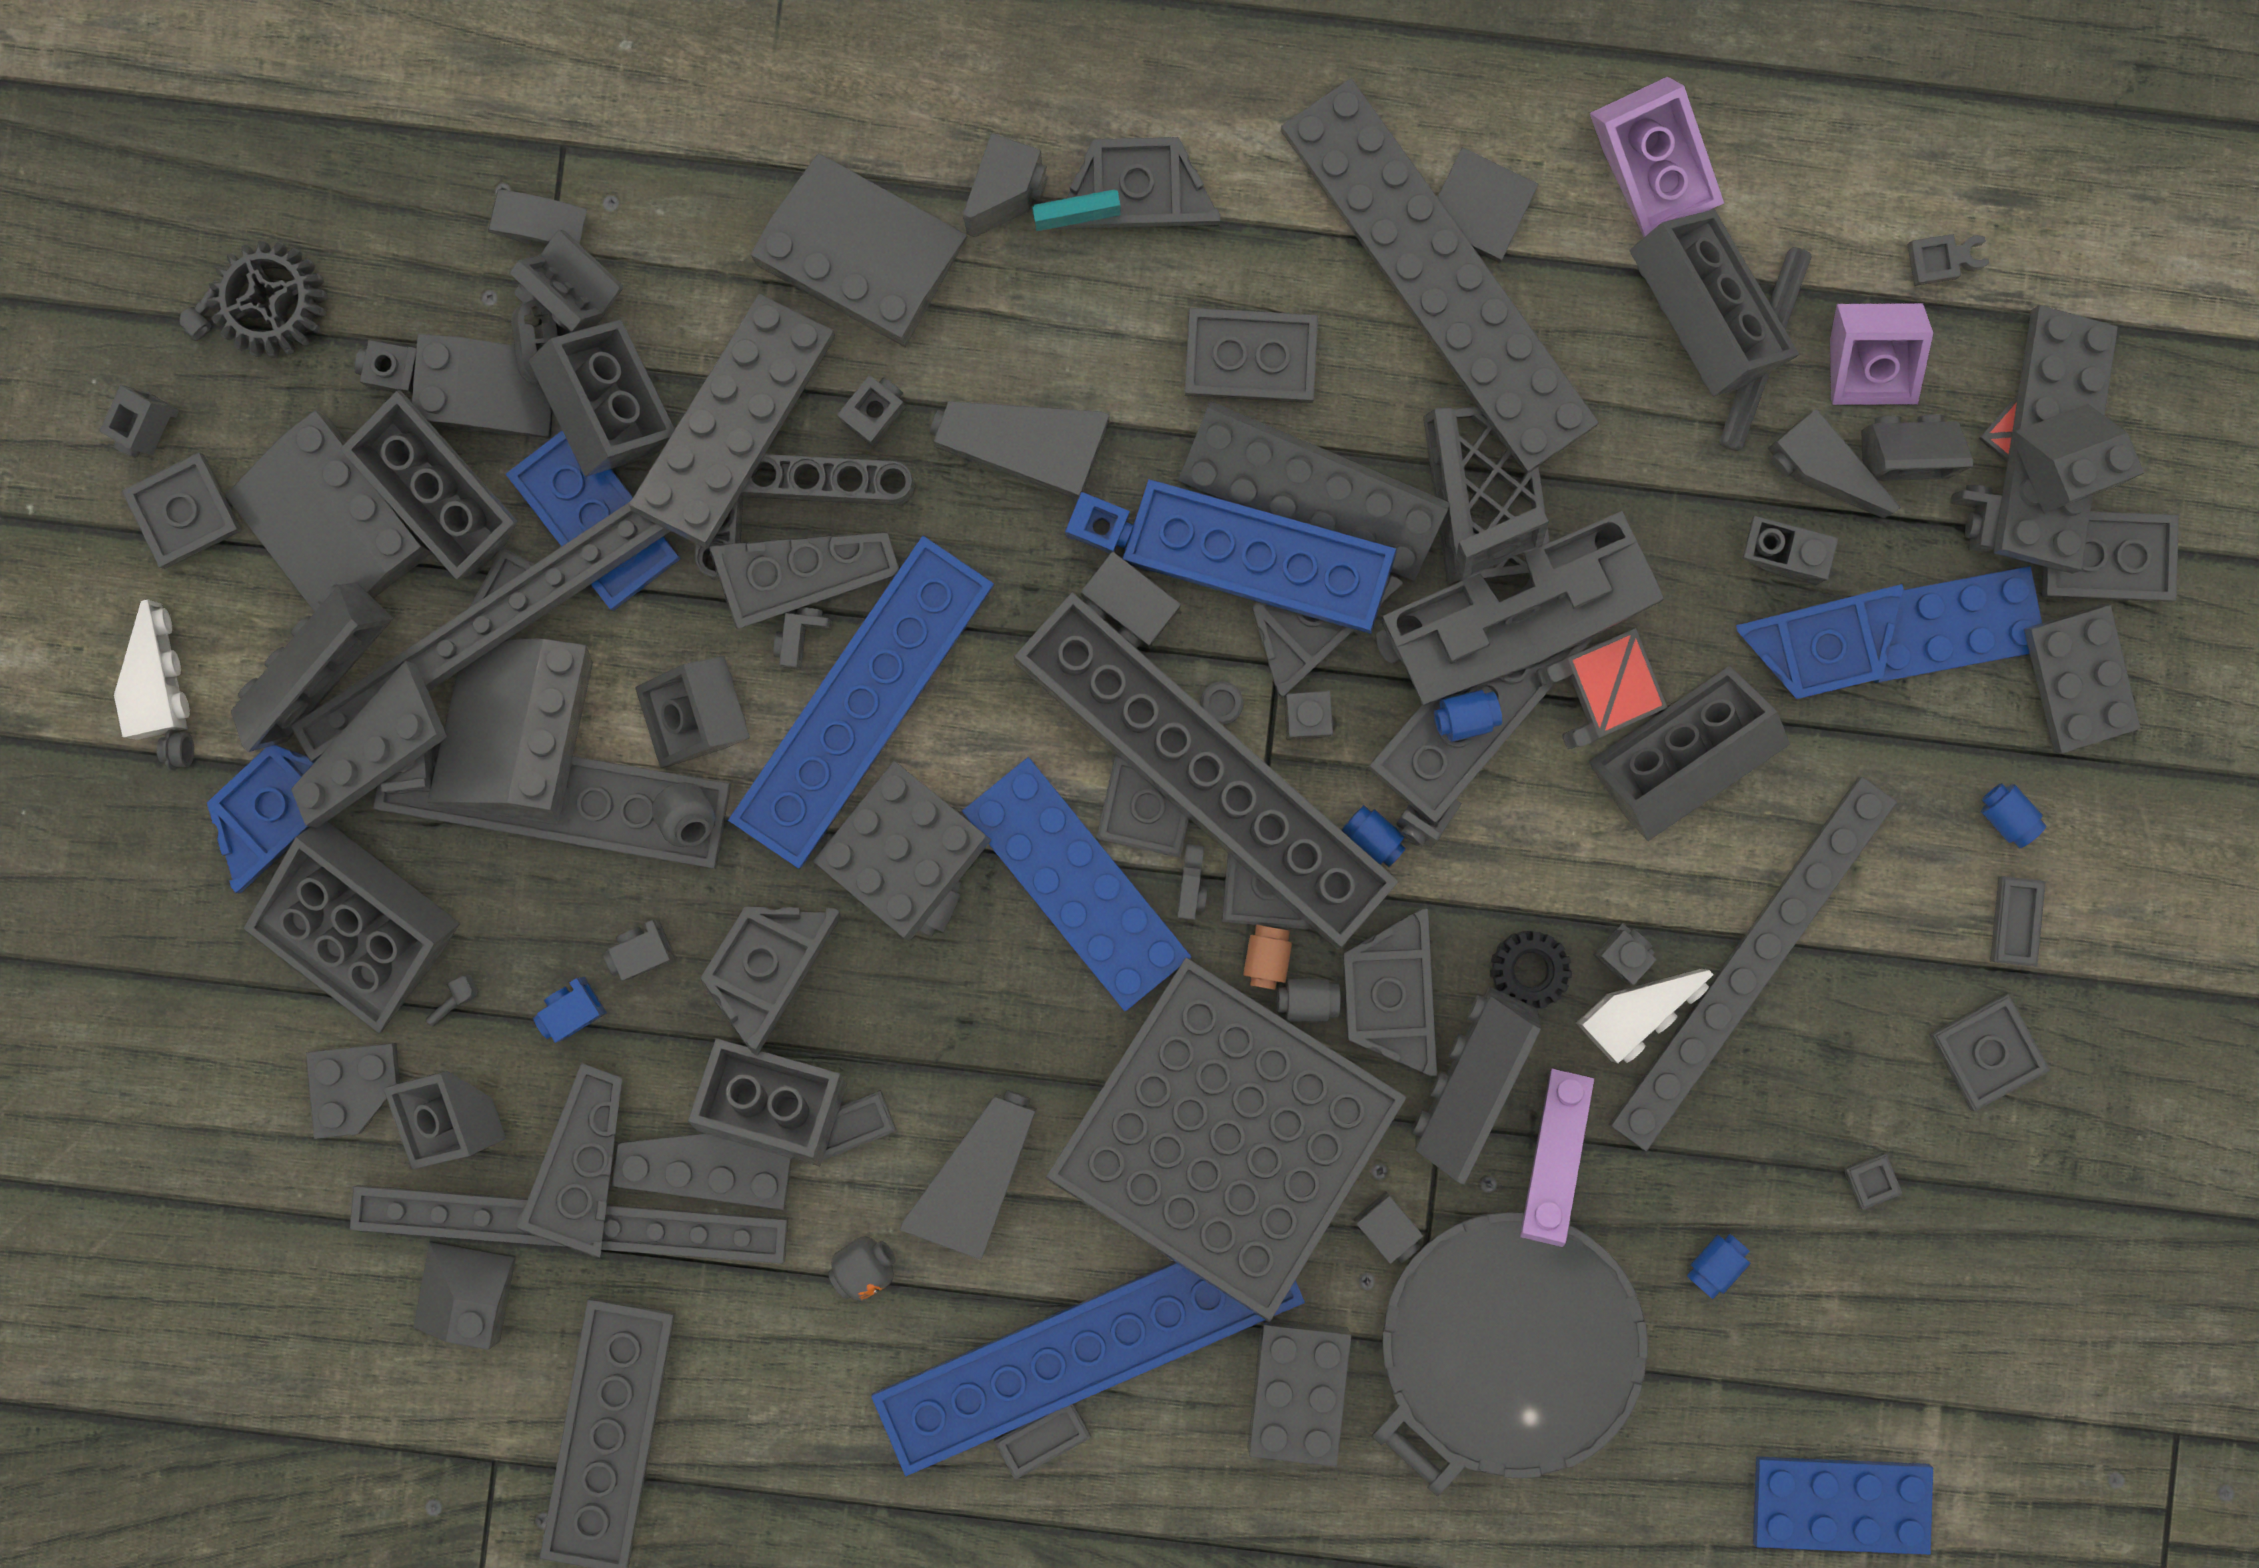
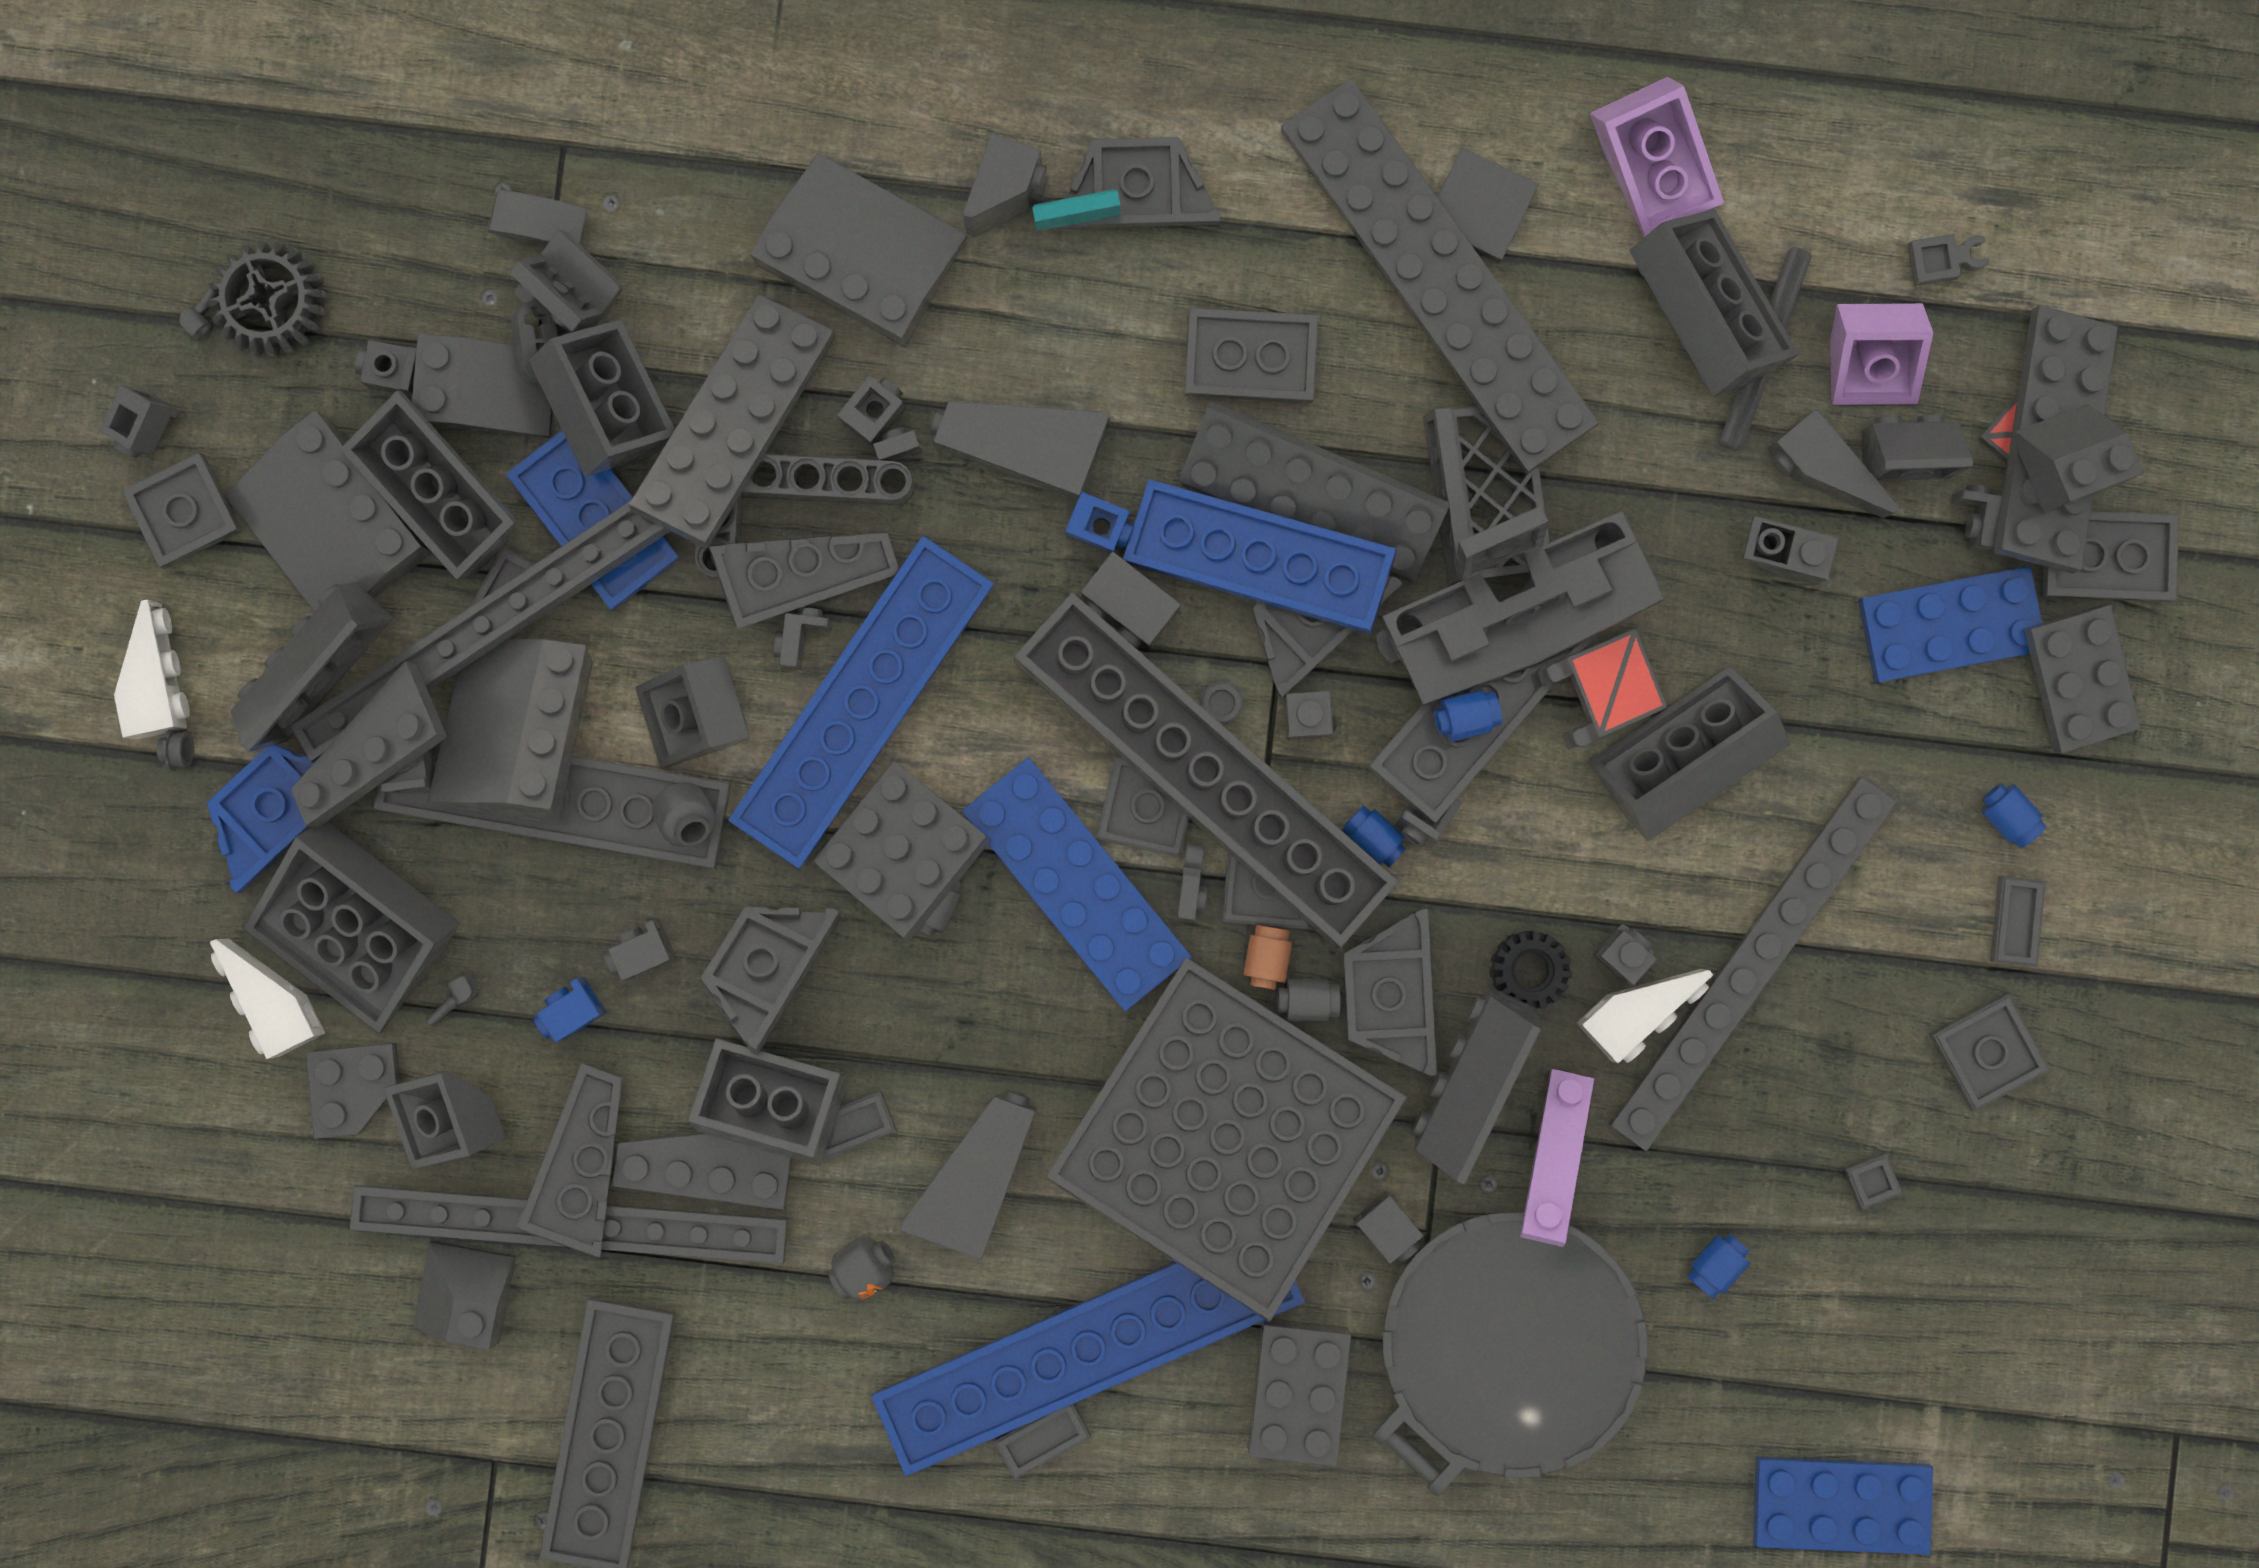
blue wing [1736,584,1904,699] -> none
none -> white slope [210,938,326,1059]
none -> dark grey plate [873,427,922,462]

